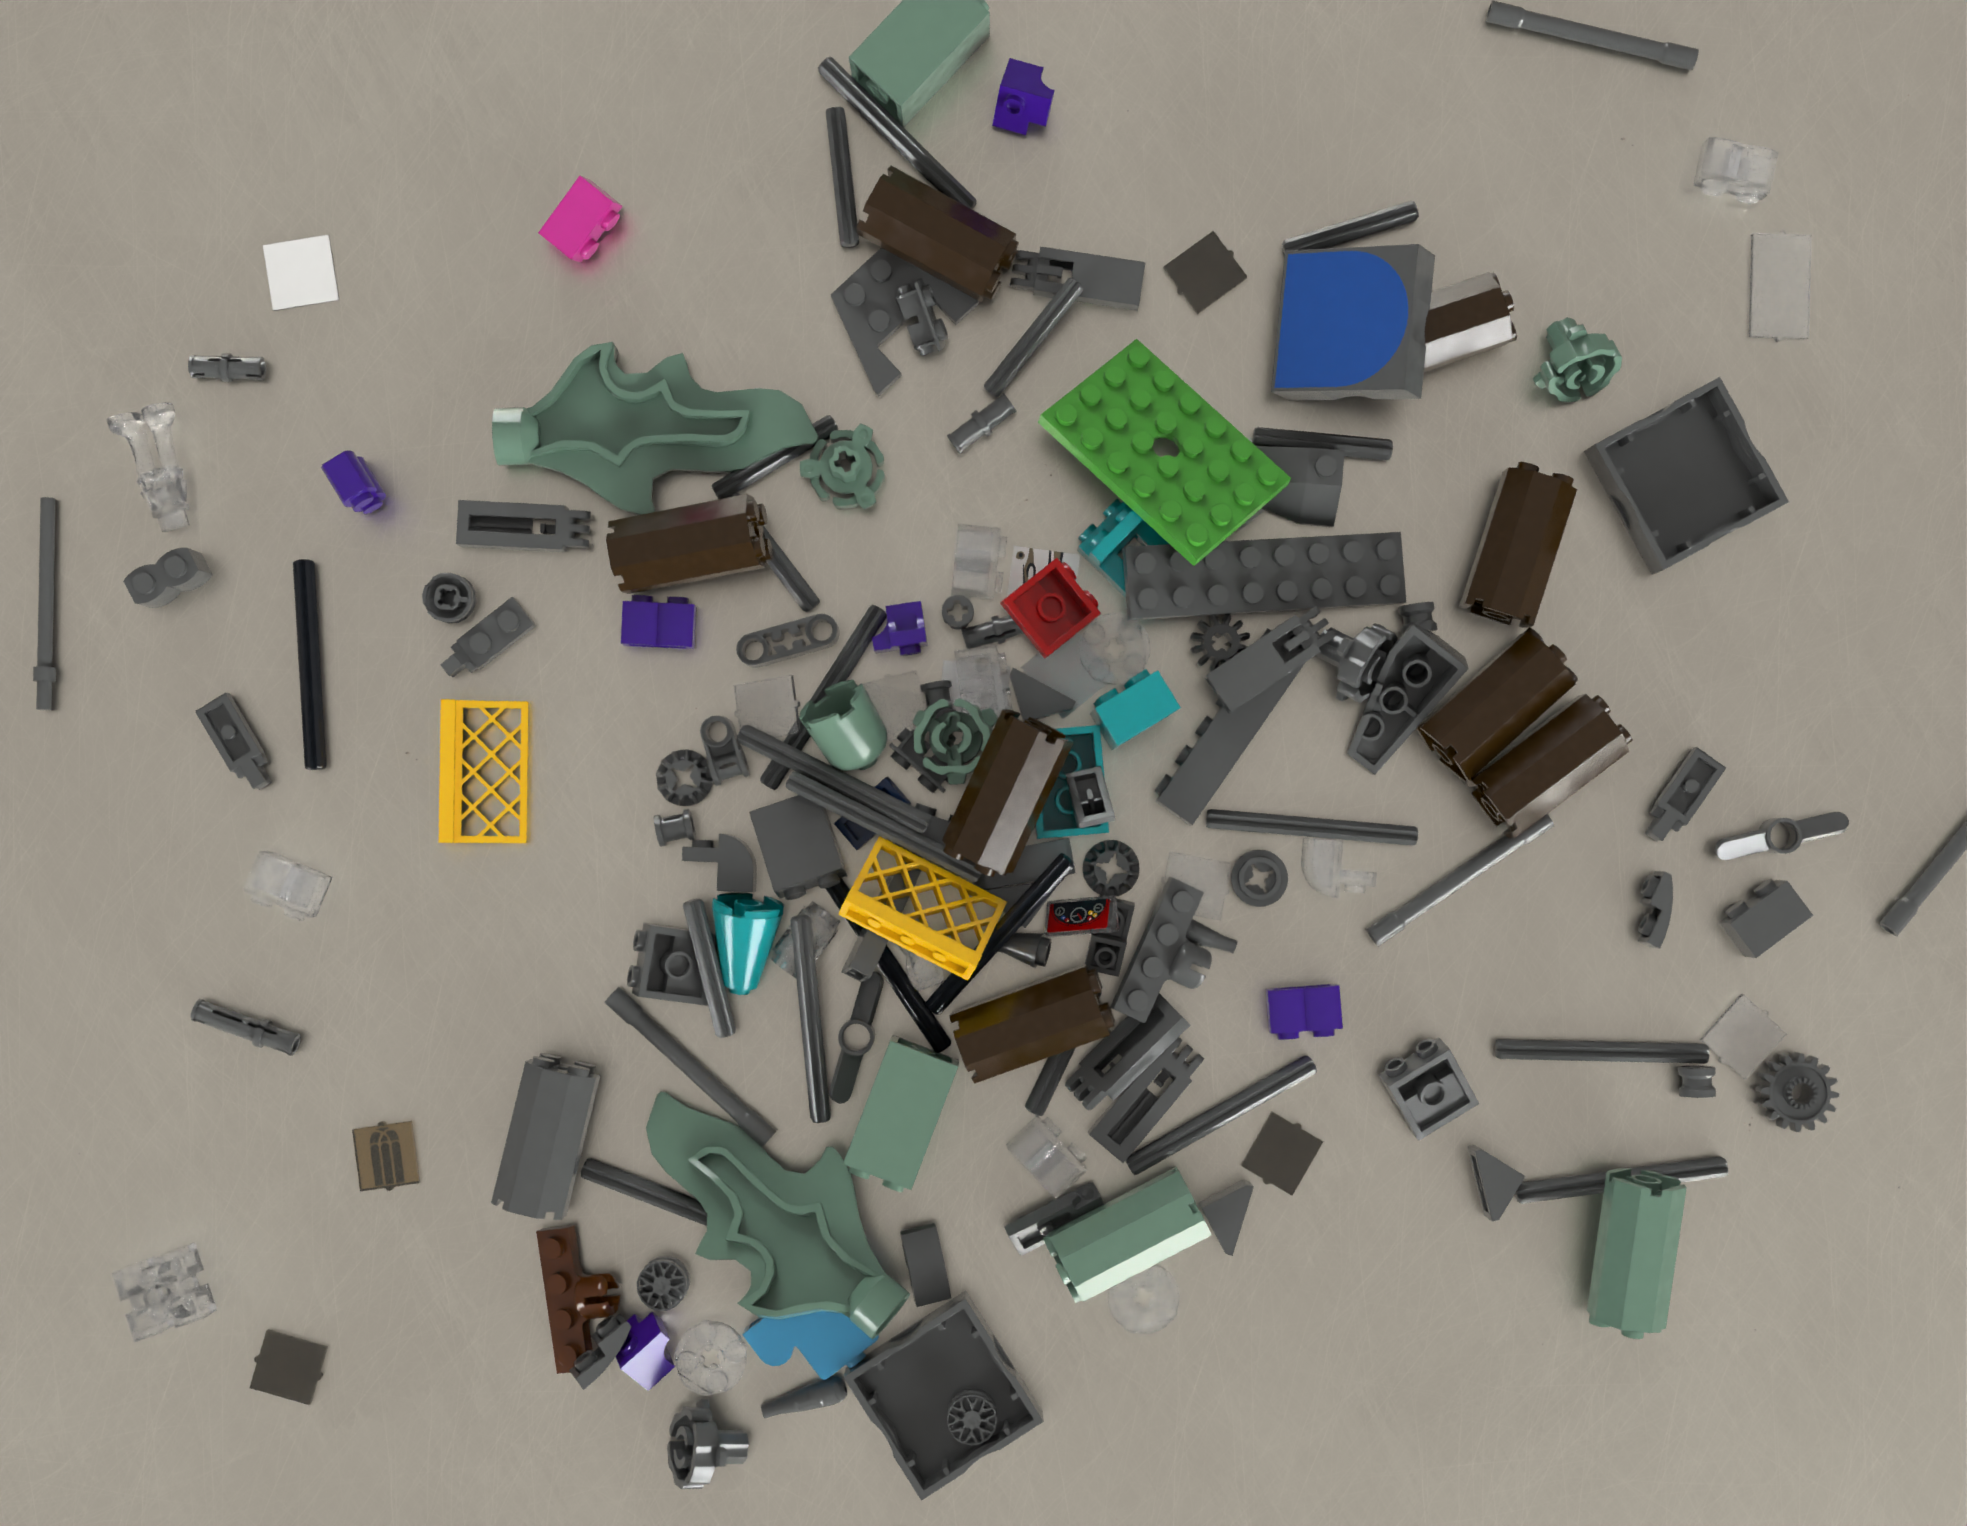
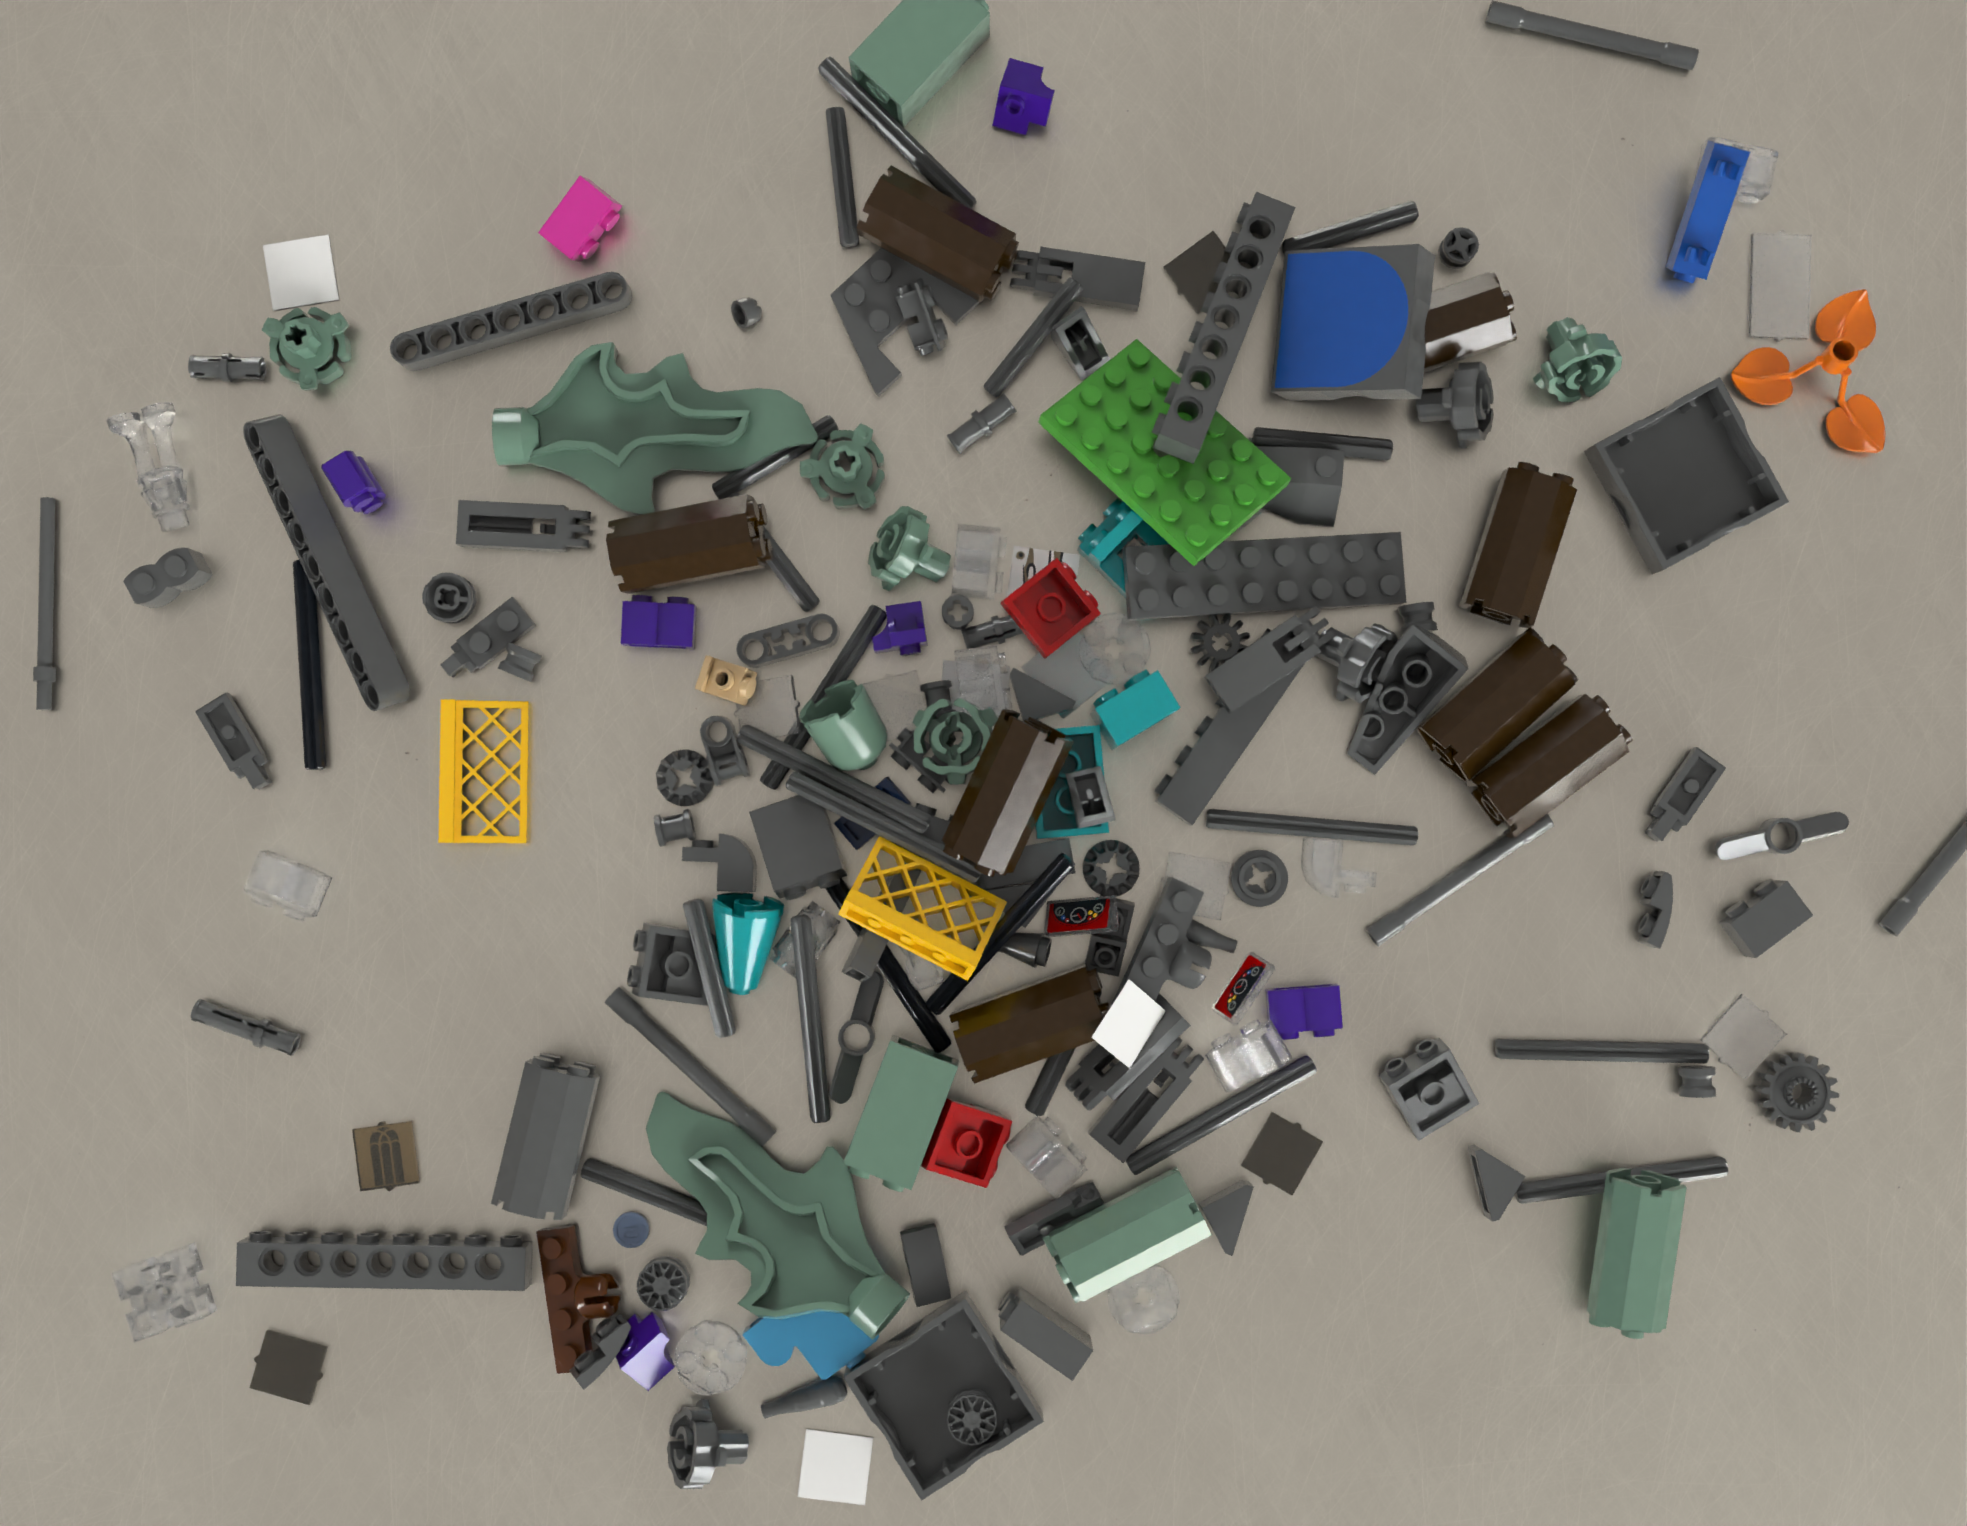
none -> dark grey brick [236,1231,532,1291]
none -> dark grey beam [243,414,410,711]
none -> sand green piece [262,307,351,390]
none -> dark grey beam [390,272,632,371]
none -> dark grey wheel [498,642,542,682]
none -> sand blue piece [613,1211,650,1248]
none -> tan brick [695,655,757,706]
none -> dark grey hinge [731,297,762,328]
none -> white sticker [798,1429,873,1506]
none -> sand green piece [868,506,951,591]
none -> red plate [921,1098,1012,1188]
none -> dark grey brick [998,1287,1093,1381]
none -> dark grey slope [1051,306,1110,380]
none -> white sticker [1091,979,1166,1068]
none -> dark grey brick [1152,192,1296,464]
none -> clear brick [1205,1019,1292,1093]
none -> slope [1212,952,1275,1026]
none -> dark grey piece [1416,362,1494,448]
none -> dark grey wheel [1438,227,1479,269]
none -> blue brick [1666,140,1750,283]
none -> orange plant [1731,289,1886,453]

